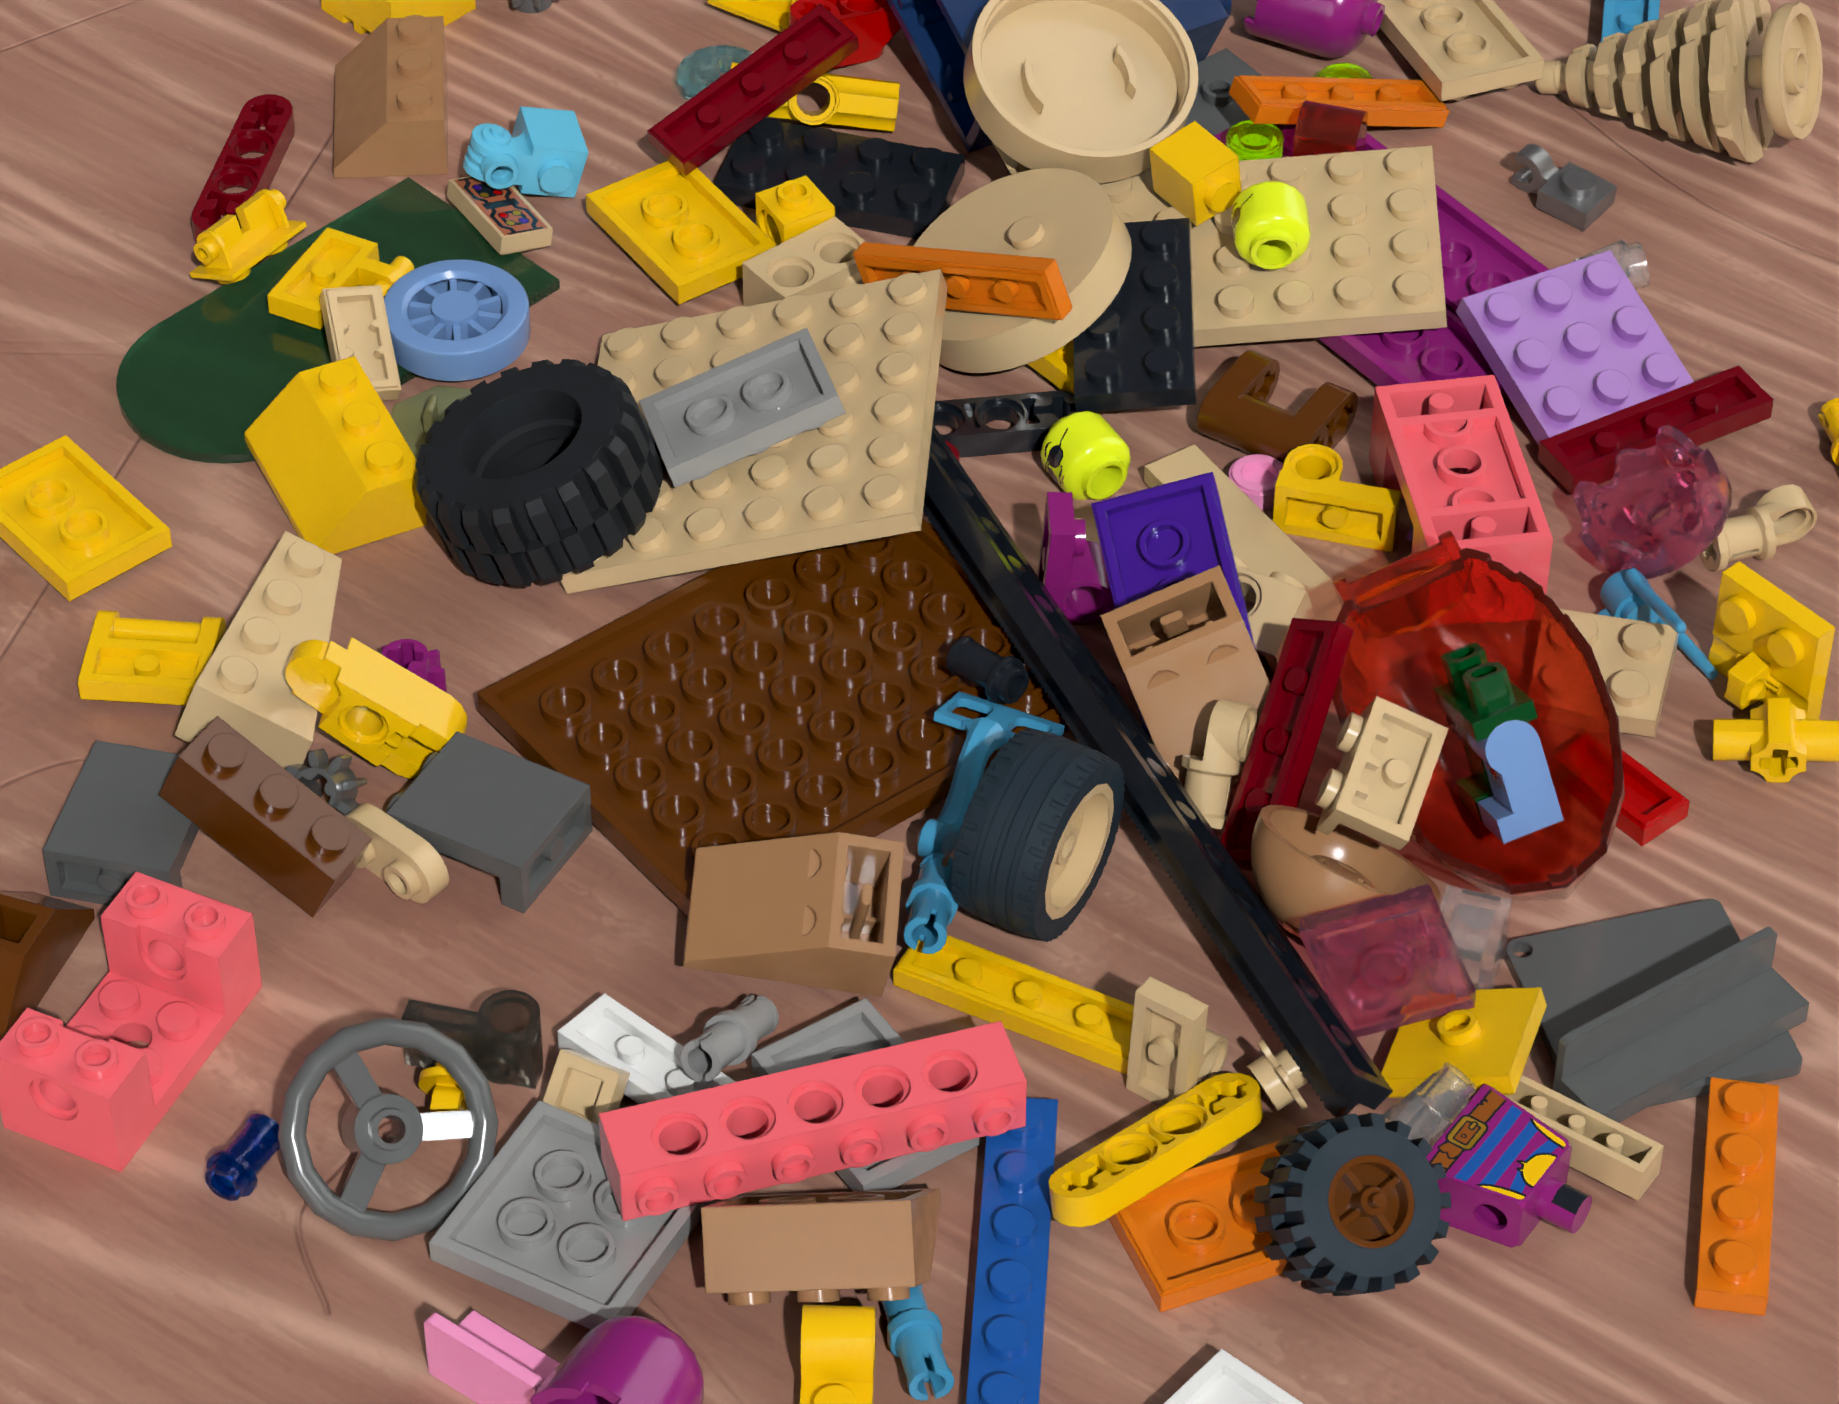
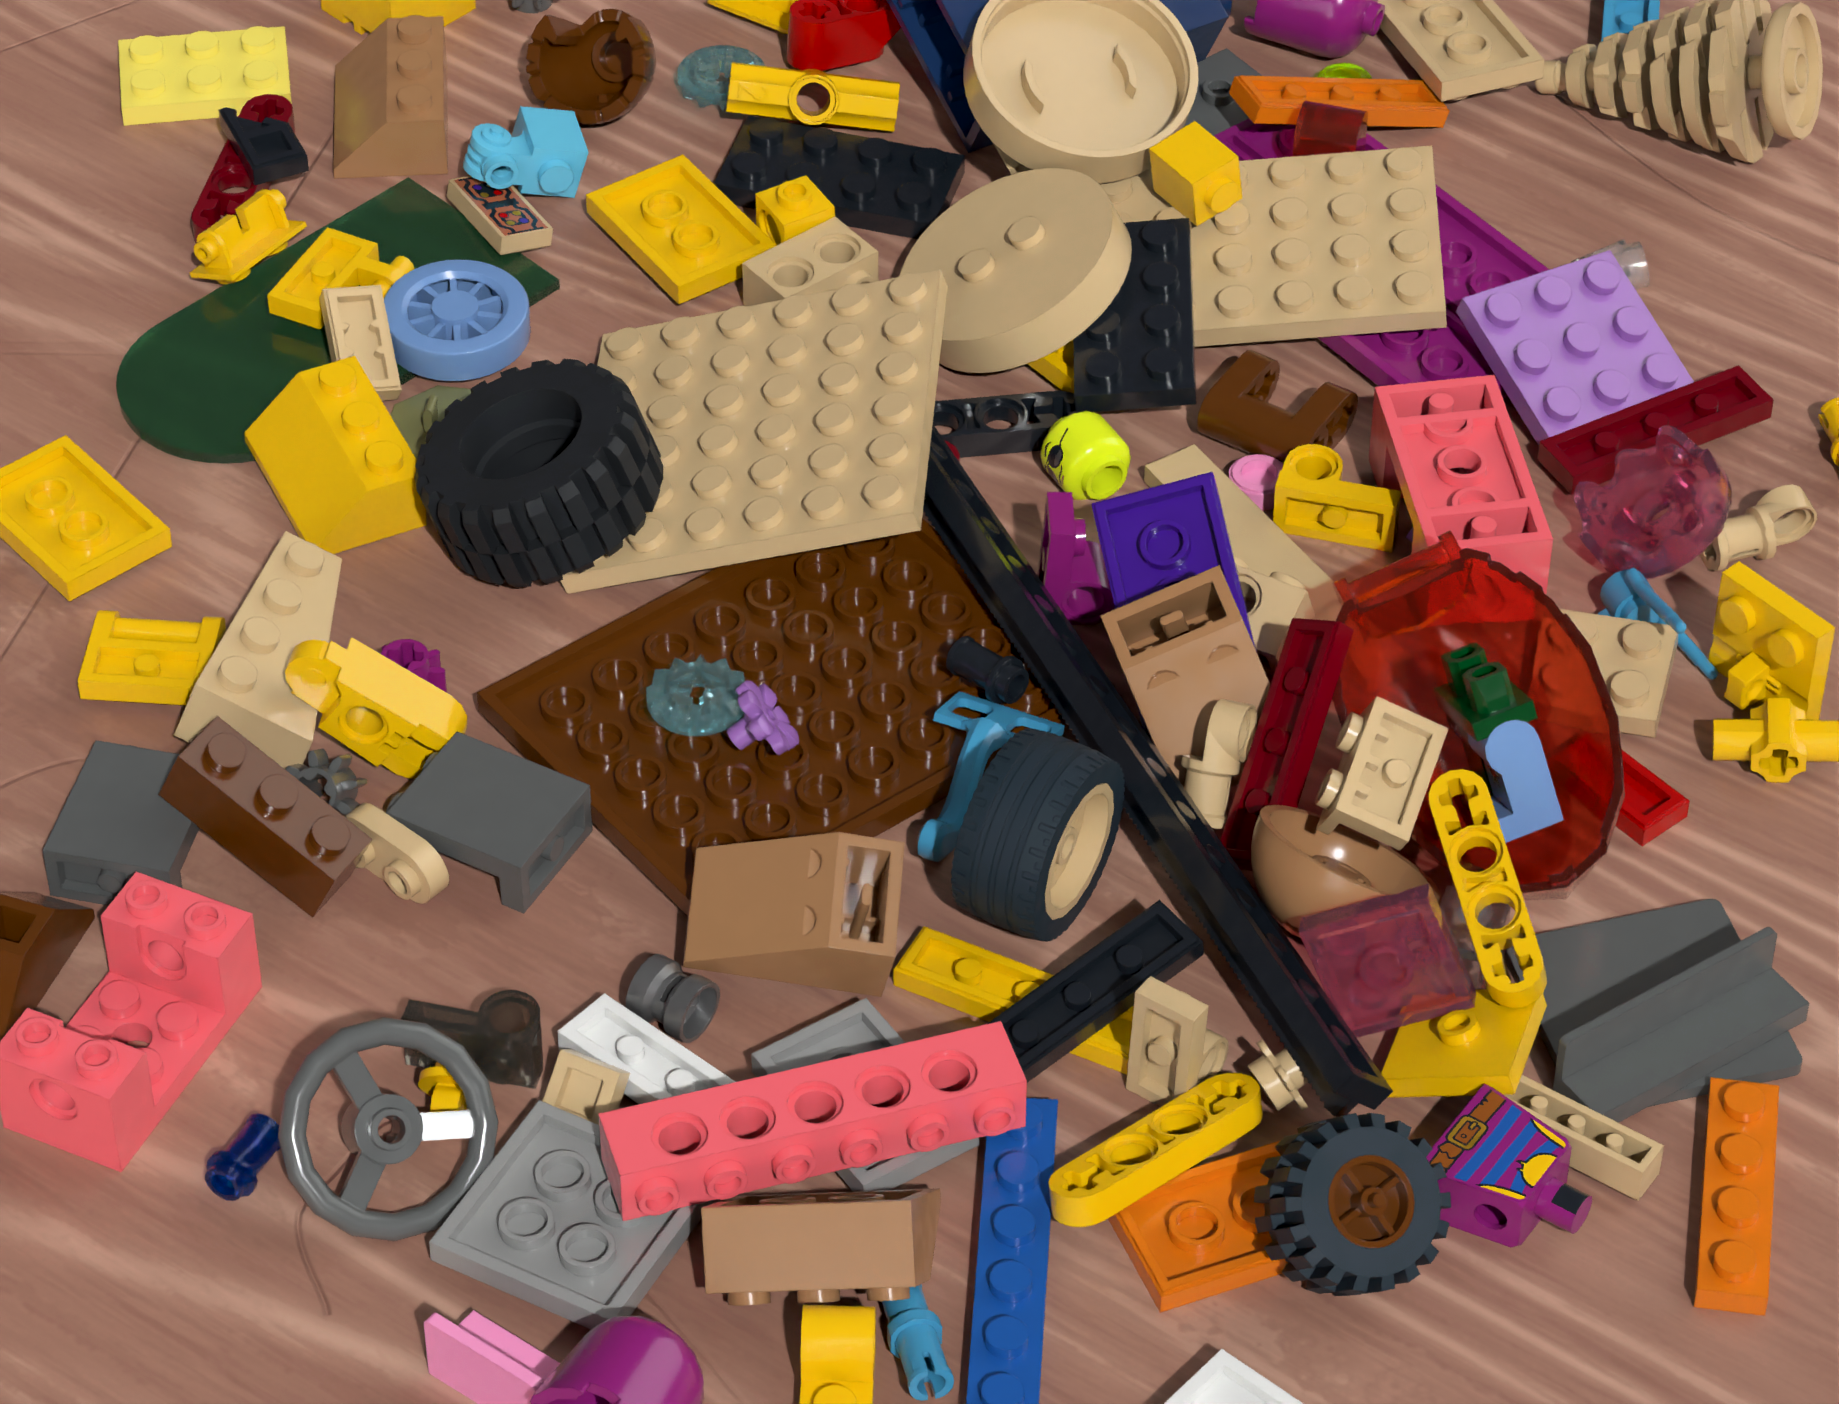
light grey plate [639,328,845,487] -> none
dark red tile [647,4,859,176] -> none
light grey pin [680,995,779,1082] -> none
orange tile [853,242,1073,320] -> none
dark azure pin [904,853,959,954] -> none
clear neon green tile [1226,120,1284,161] -> none
neon yellow head [1231,181,1311,269] -> none
clear cone [1383,1062,1477,1147] -> none
flat silver plate [1511,144,1617,232] -> none
none -> light yellow plate [118,26,292,126]
none -> black tile [218,107,309,185]
none -> reddish brown hair [526,9,656,124]
none -> flat silver wheel [626,954,720,1043]
none -> clear light blue gear [646,653,745,736]
none -> medium lavender plant [727,680,799,755]
none -> black tile [987,900,1204,1083]
none -> yellow beam [1429,769,1547,1008]

